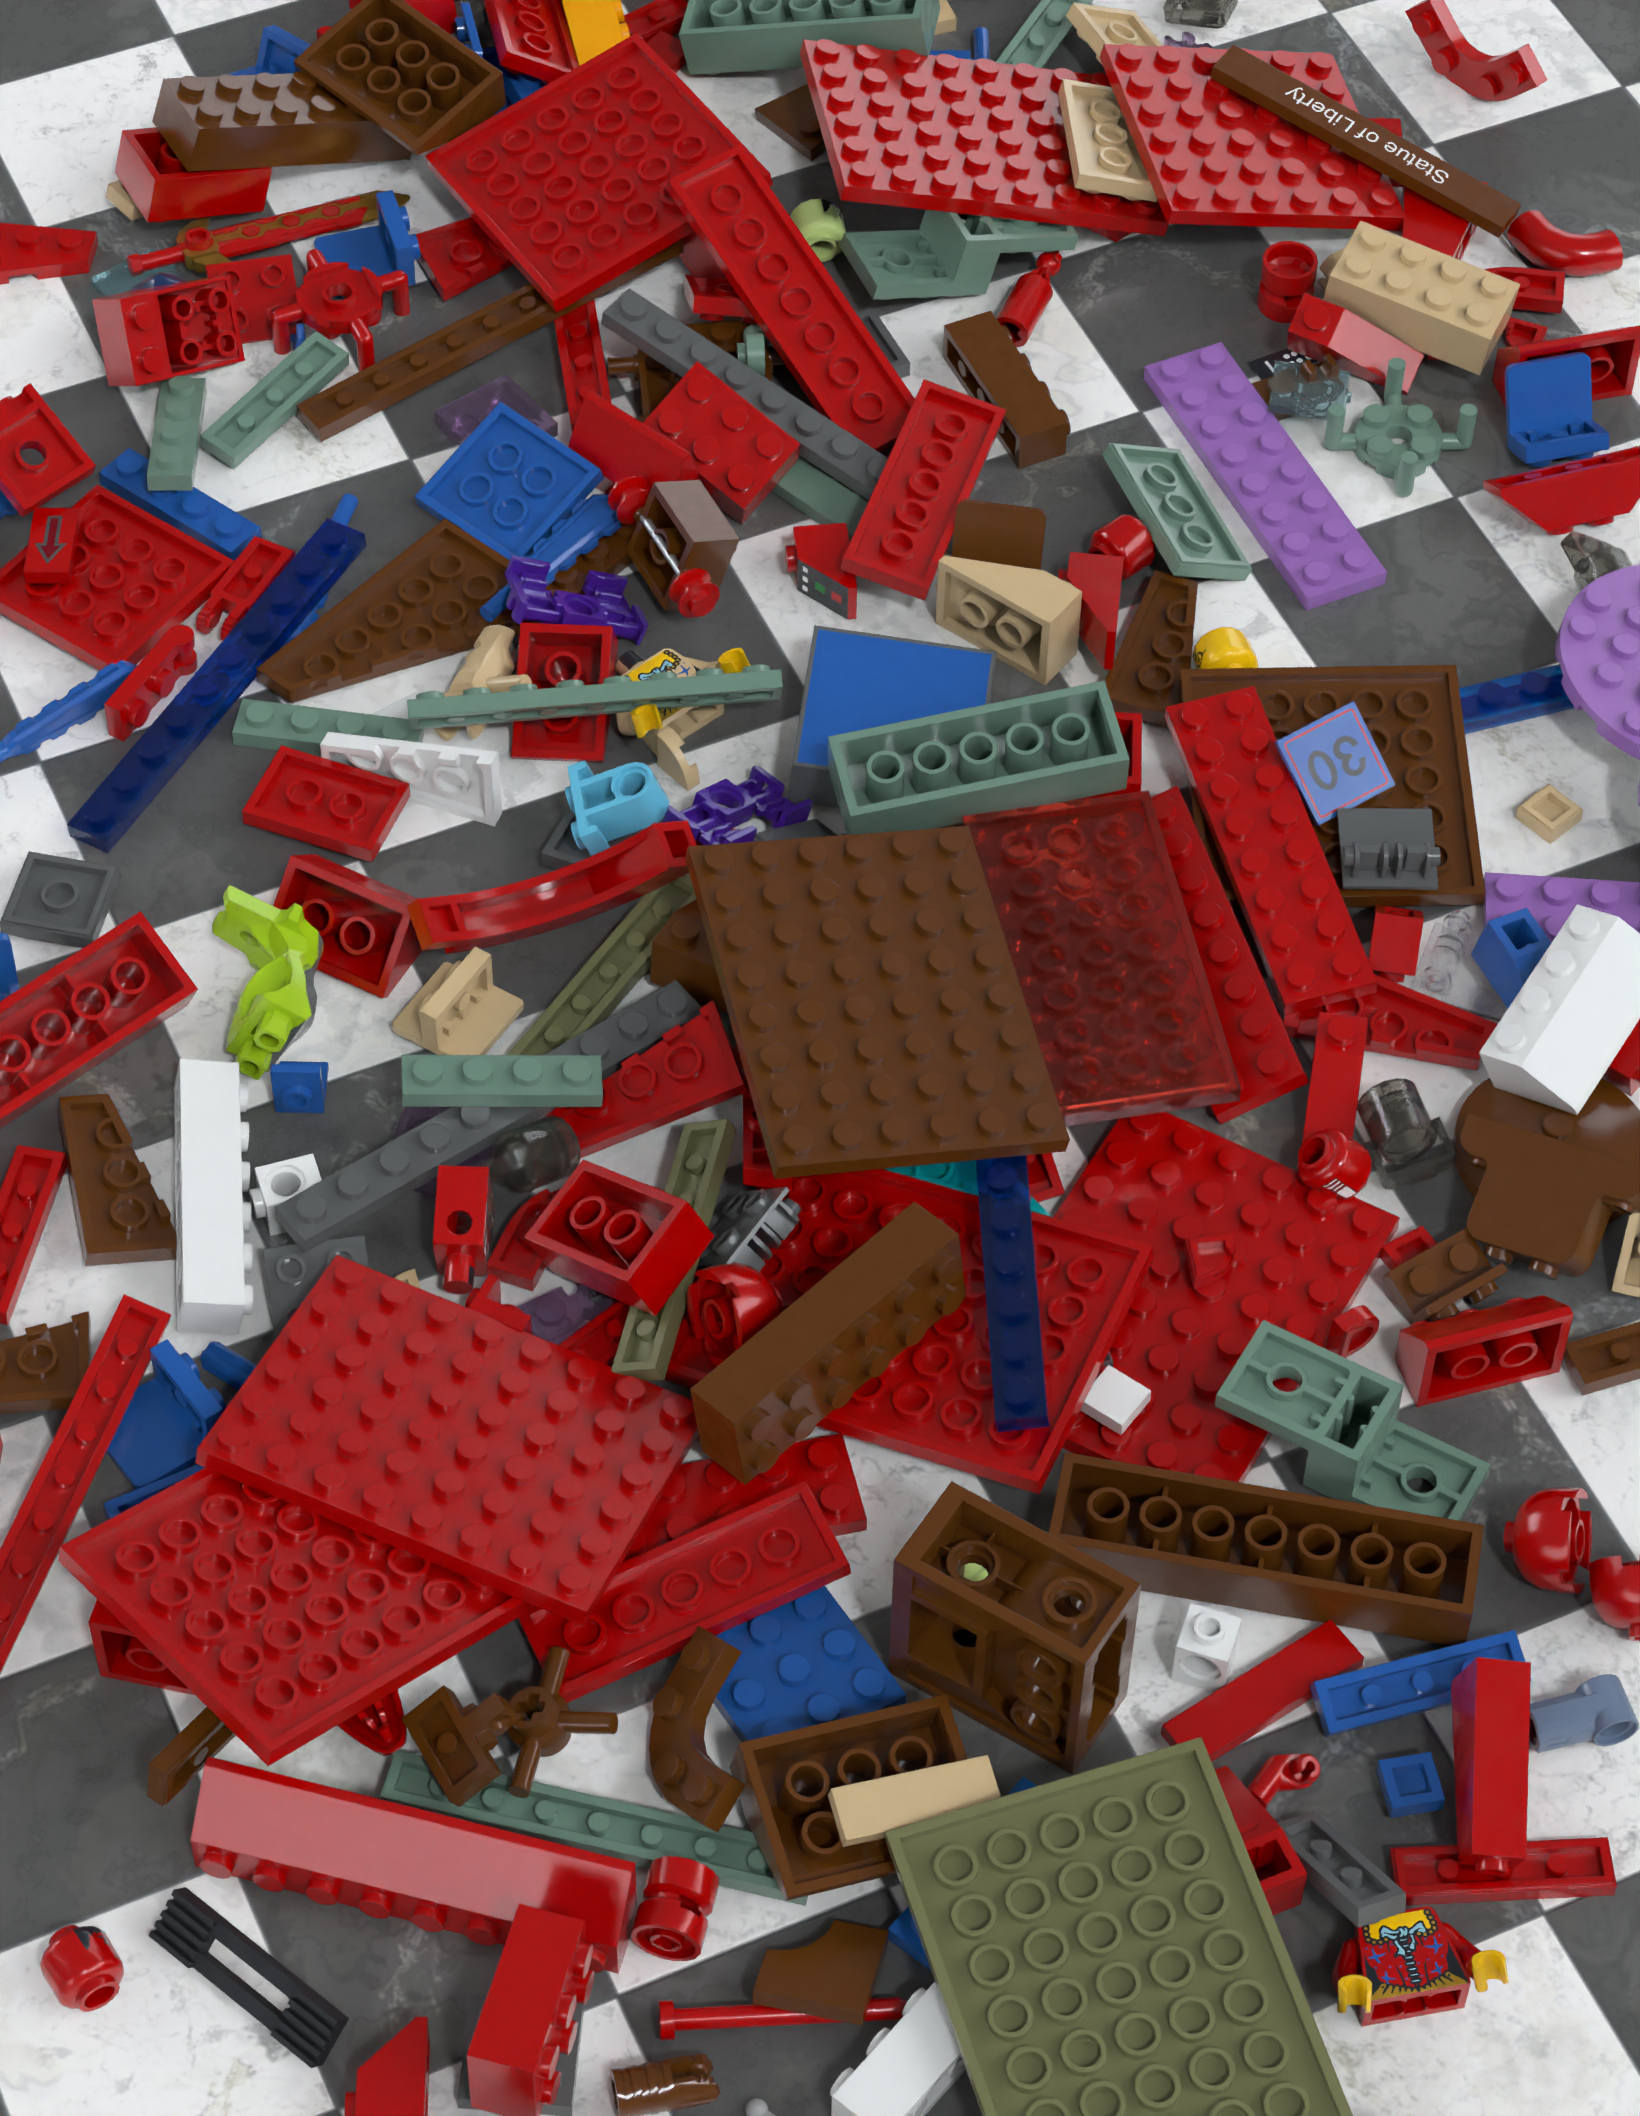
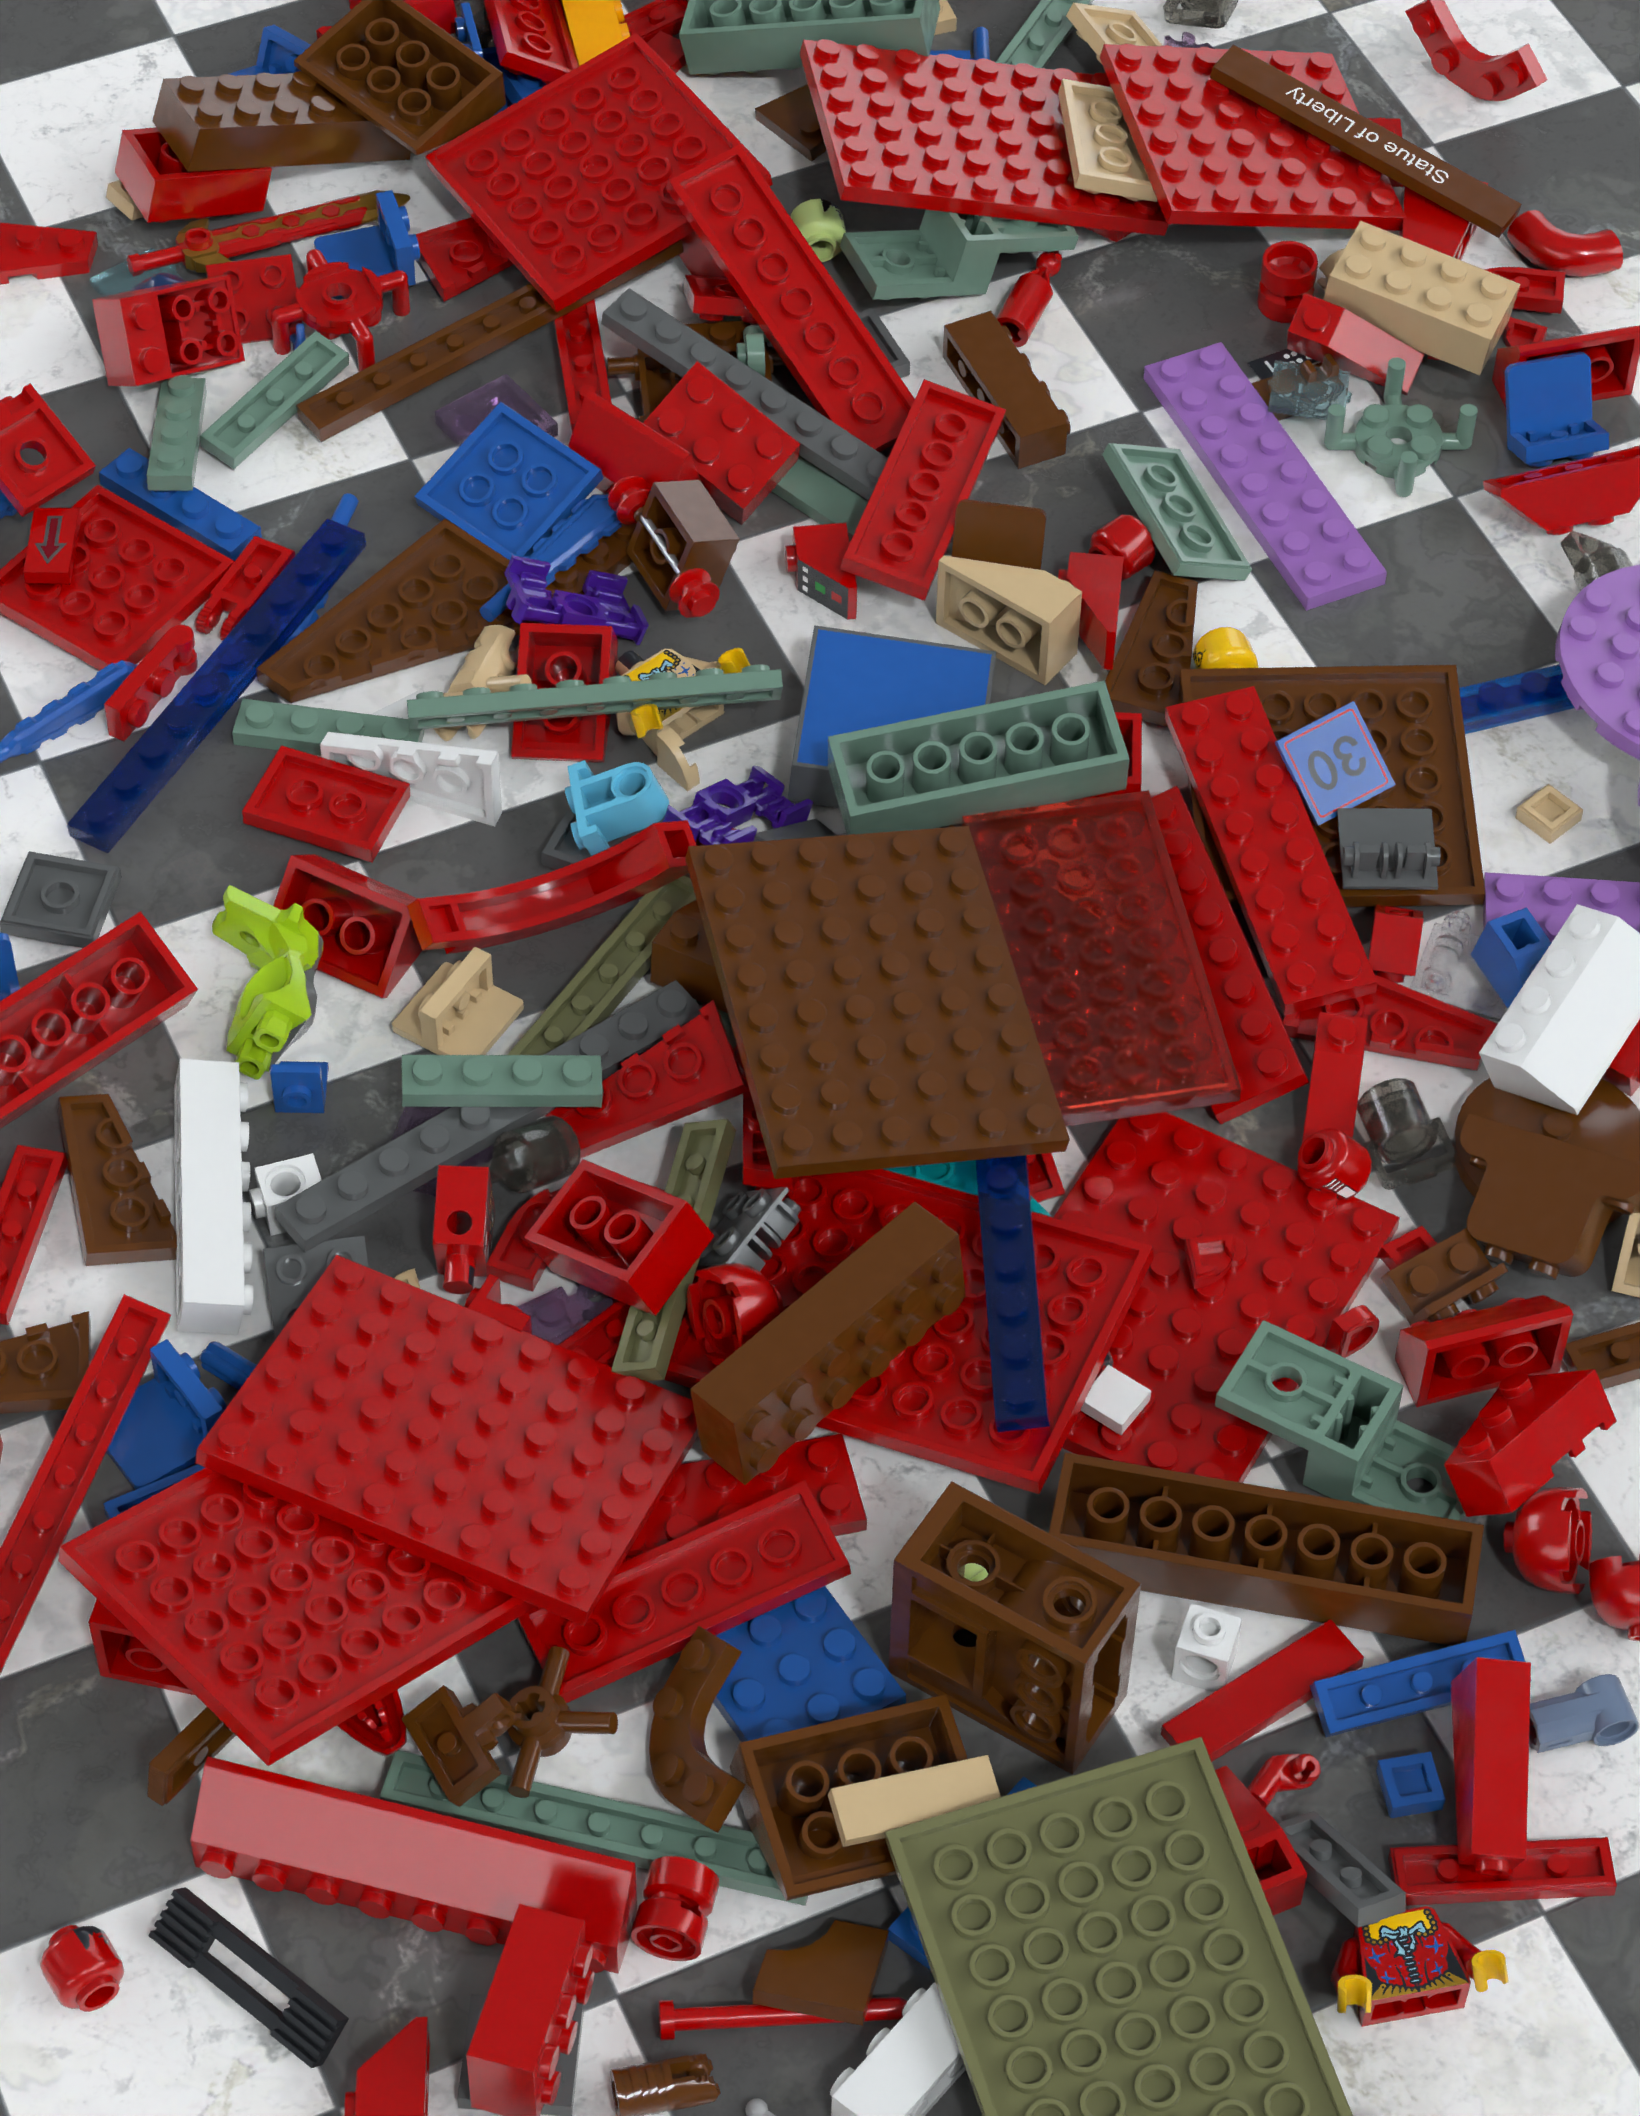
none -> red wedge [1444,1369,1617,1517]

